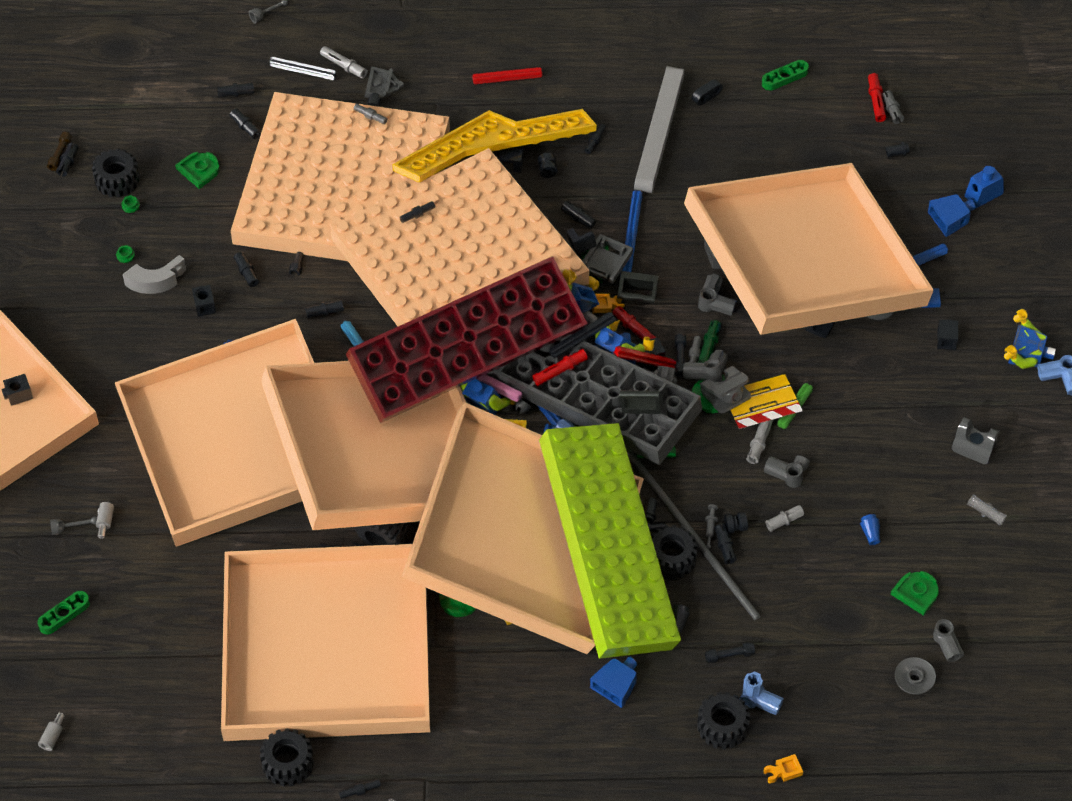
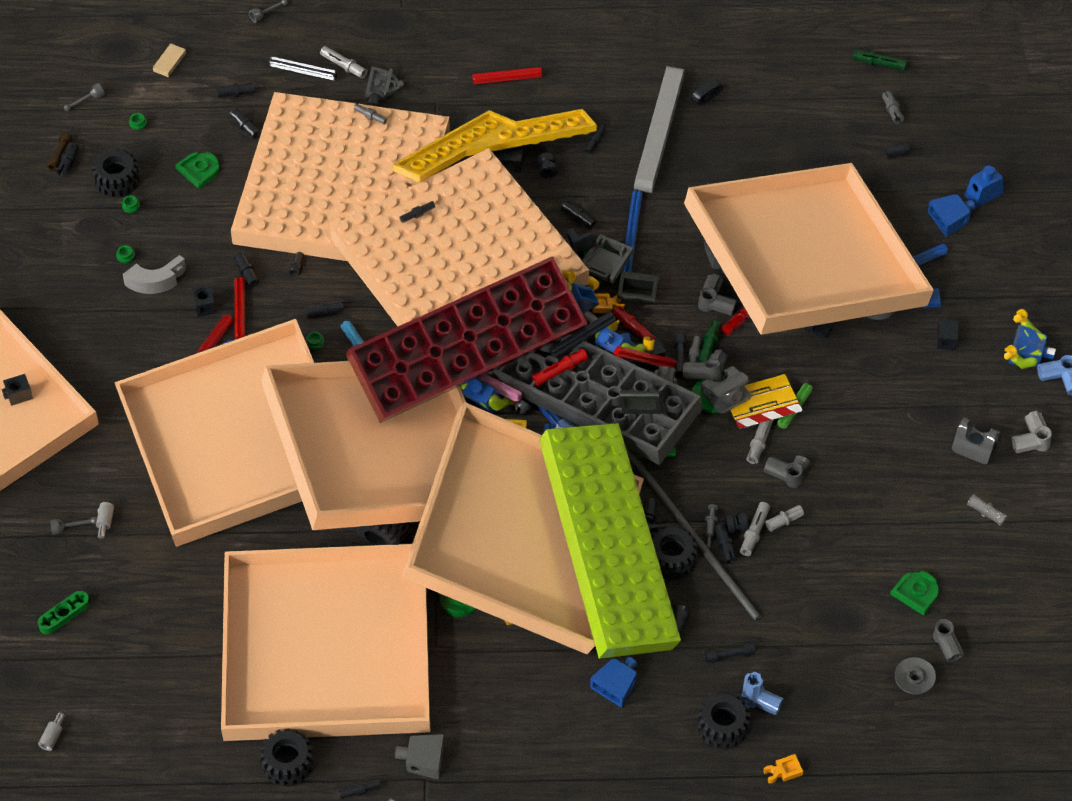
green beam [762,60,809,91] -> none
blue cone [860,514,881,545] -> none
red pin [868,73,886,122] -> none
none -> dark grey hinge [64,83,105,111]
none -> green plate [129,113,147,130]
none -> tan tile [153,44,186,77]
none -> red axle [196,314,233,354]
none -> red axle [234,277,245,340]
none -> green plate [305,332,324,350]
none -> dark grey torso [395,734,444,779]
none -> red axle [722,307,750,336]
none -> light grey pin [740,502,770,556]
none -> dark green pin [852,49,907,71]
none -> light grey piece [1012,411,1052,453]

